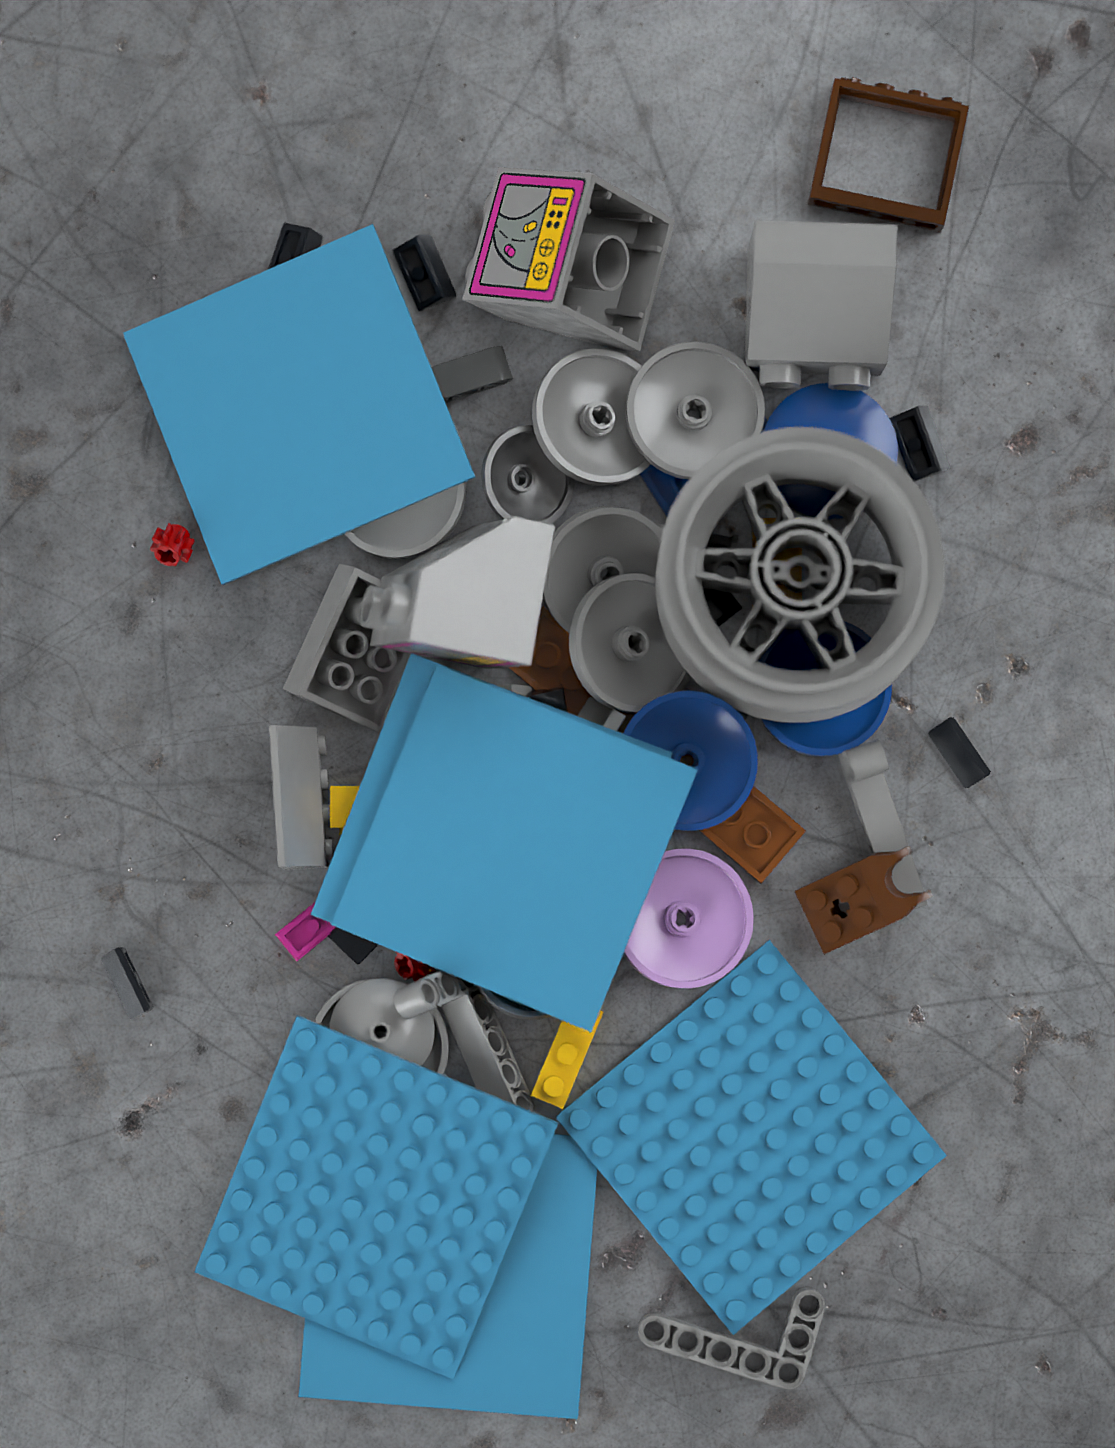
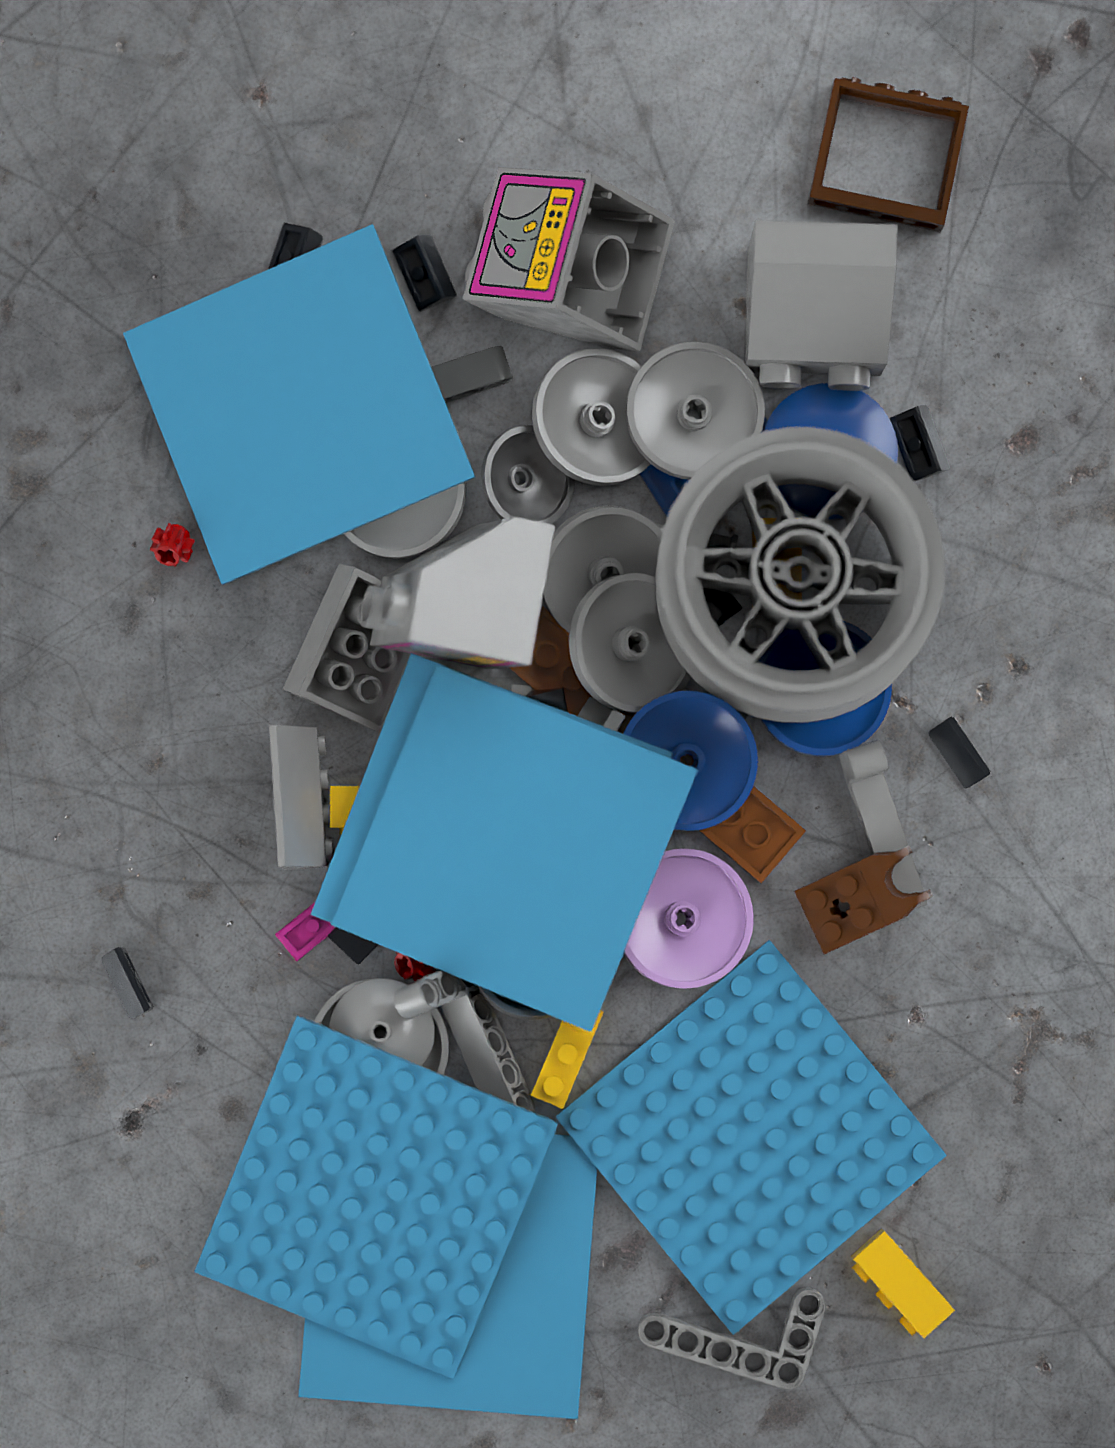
none -> yellow brick [851,1228,955,1338]

